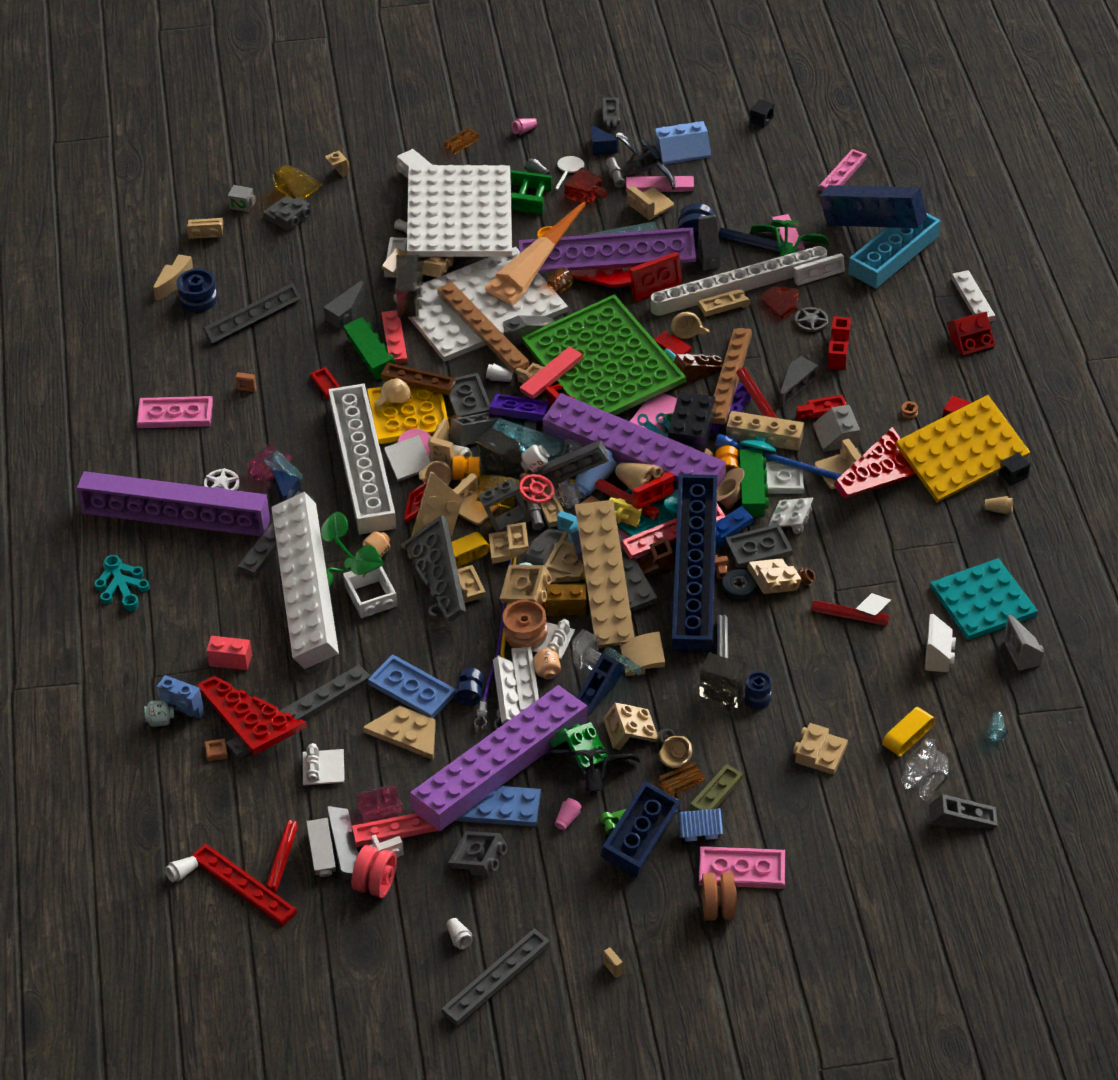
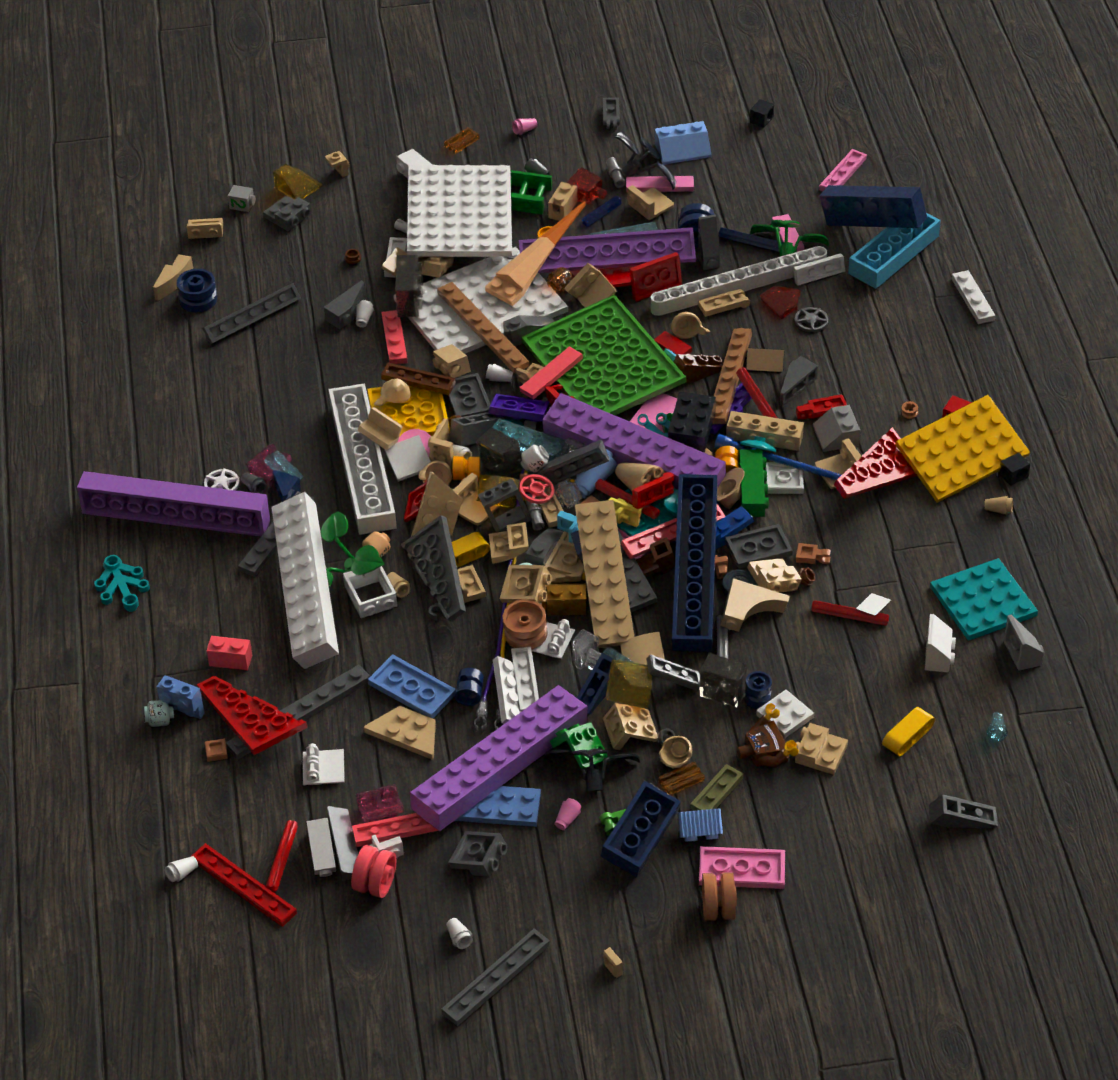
bright pink tile [137,396,213,428] -> none
nougat tile [236,372,257,392] -> none
red tile [310,367,341,399] -> none
green brick [344,317,395,381] -> none
light nougat head [533,648,561,679] -> none
white piece [555,156,584,191] -> none
dark blue slope [591,126,618,155] -> none
white hinge [768,497,813,534] -> none
red arch [827,316,851,370] -> none
clear piece [901,738,949,801] -> none
red slope [946,311,995,355] -> none
none -> dark grey cone [241,472,267,494]
none -> reddish brown plate [344,249,362,264]
none -> white cone [356,300,374,327]
none -> tan panel [357,407,402,450]
none -> tan cone [387,572,410,598]
none -> tan brick [433,344,471,378]
none -> tan brick [548,182,577,221]
none -> tan bracket [564,263,616,308]
none -> clear blue axle [582,196,622,227]
none -> clear yellow slope [605,659,652,708]
none -> dark grey tile [646,654,702,691]
none -> tan arch [720,579,789,632]
none -> reddish brown torso [737,703,799,768]
none -> tan panel [747,348,784,372]
none -> white plate [756,690,814,739]
none -> nougat plate [796,543,831,565]

